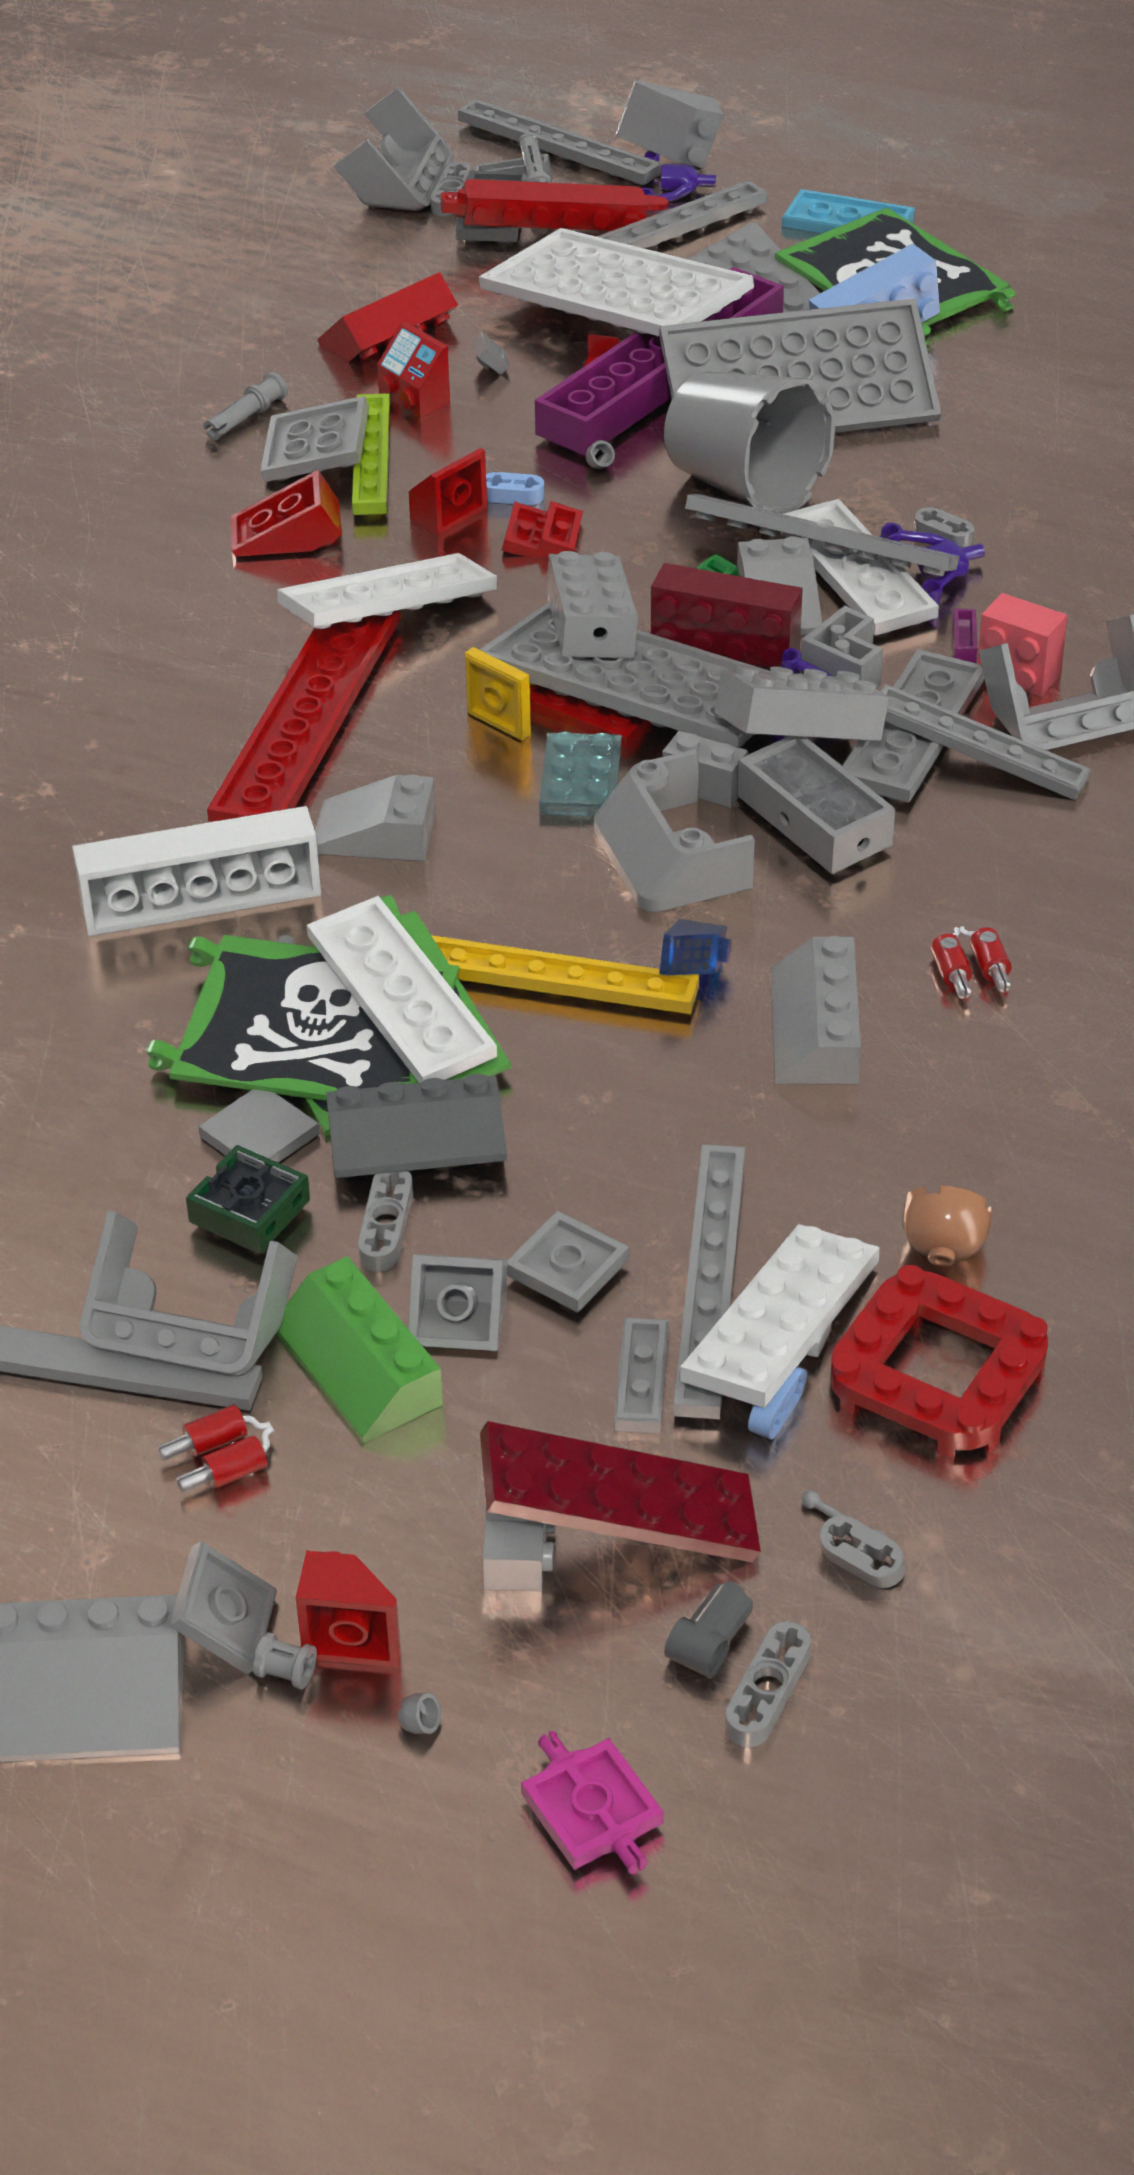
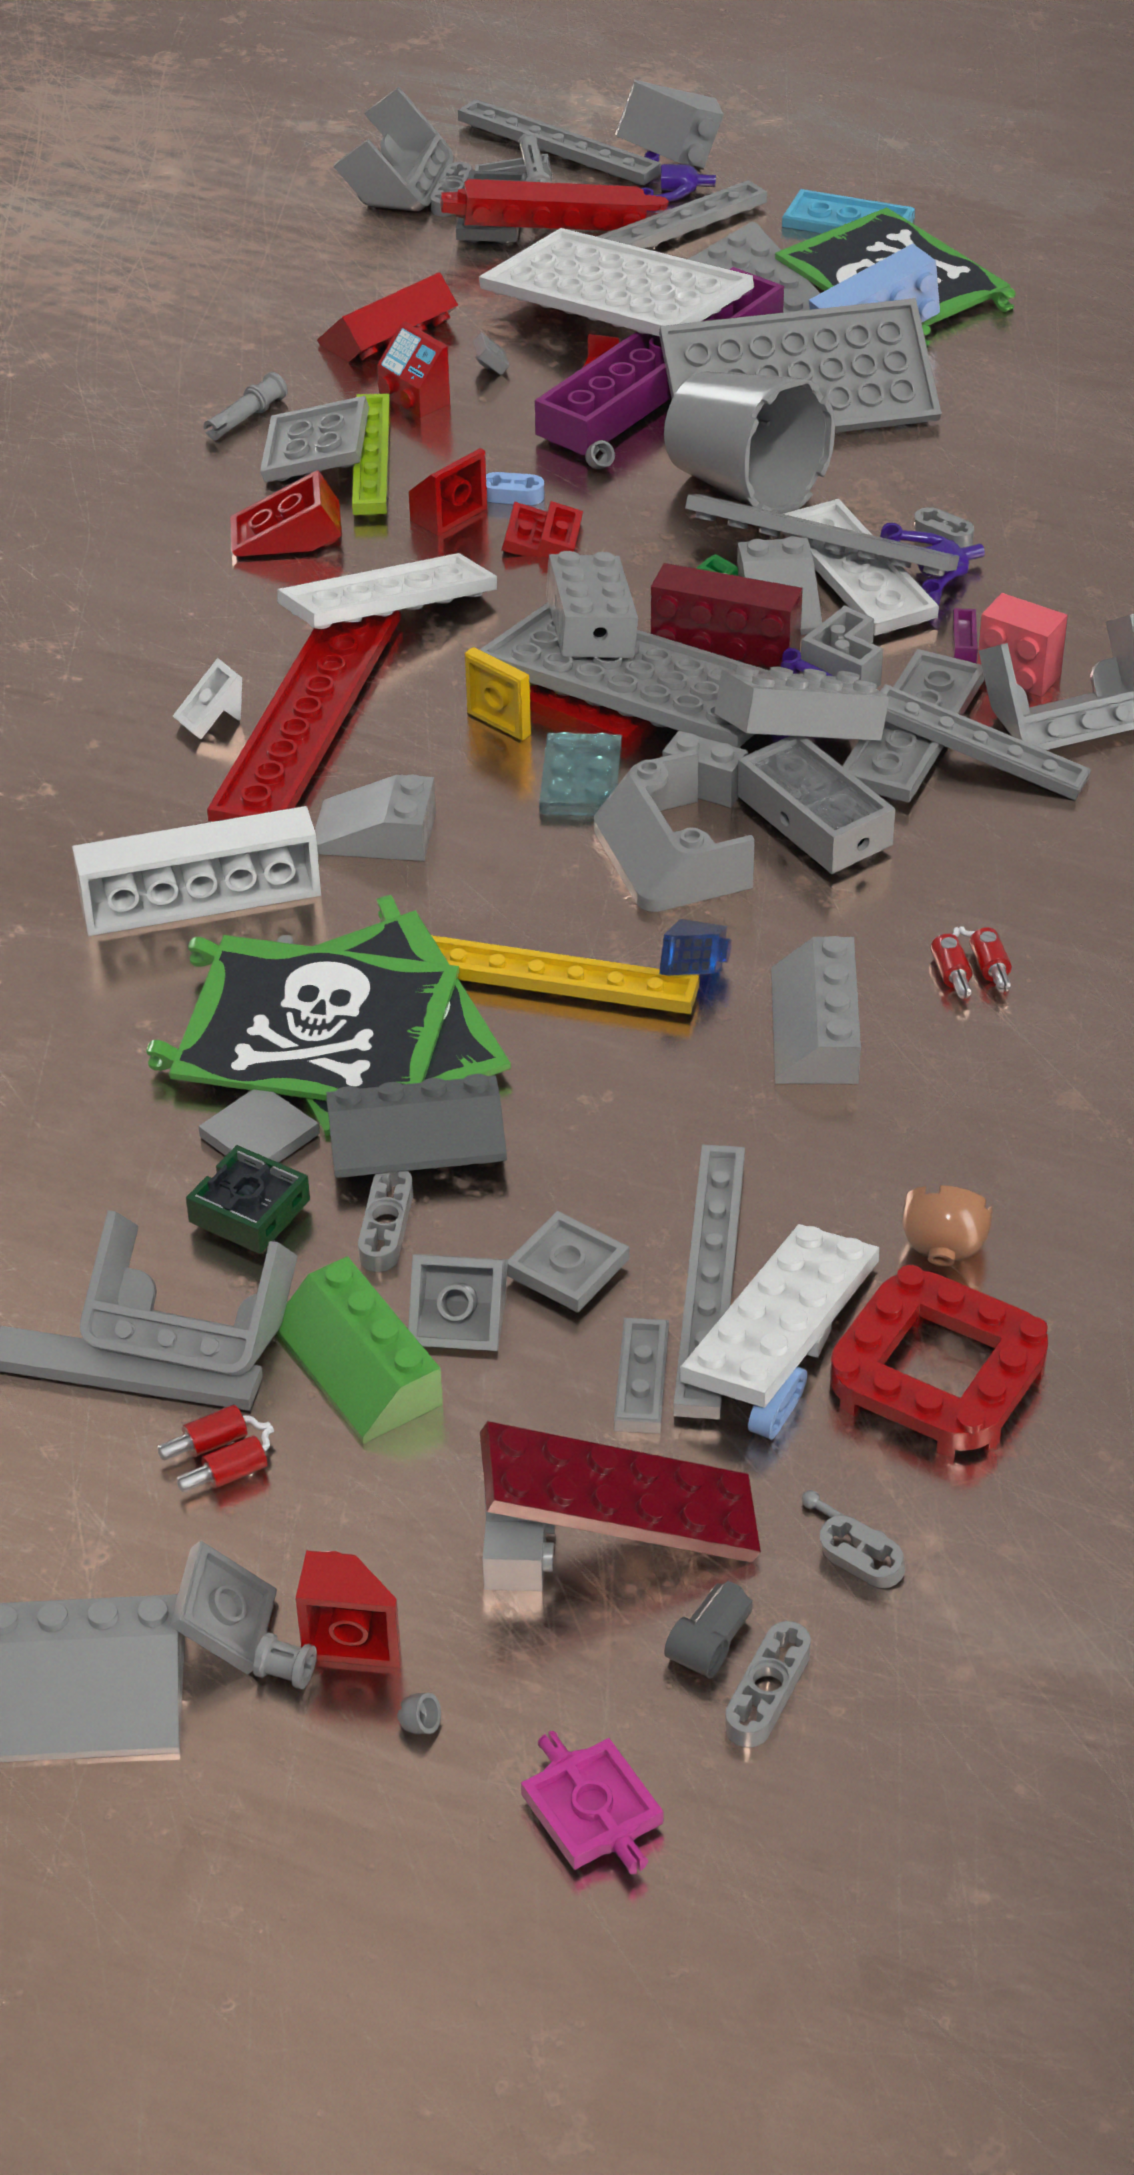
white plate [307,896,497,1083] -> none
none -> white slope [173,658,242,739]

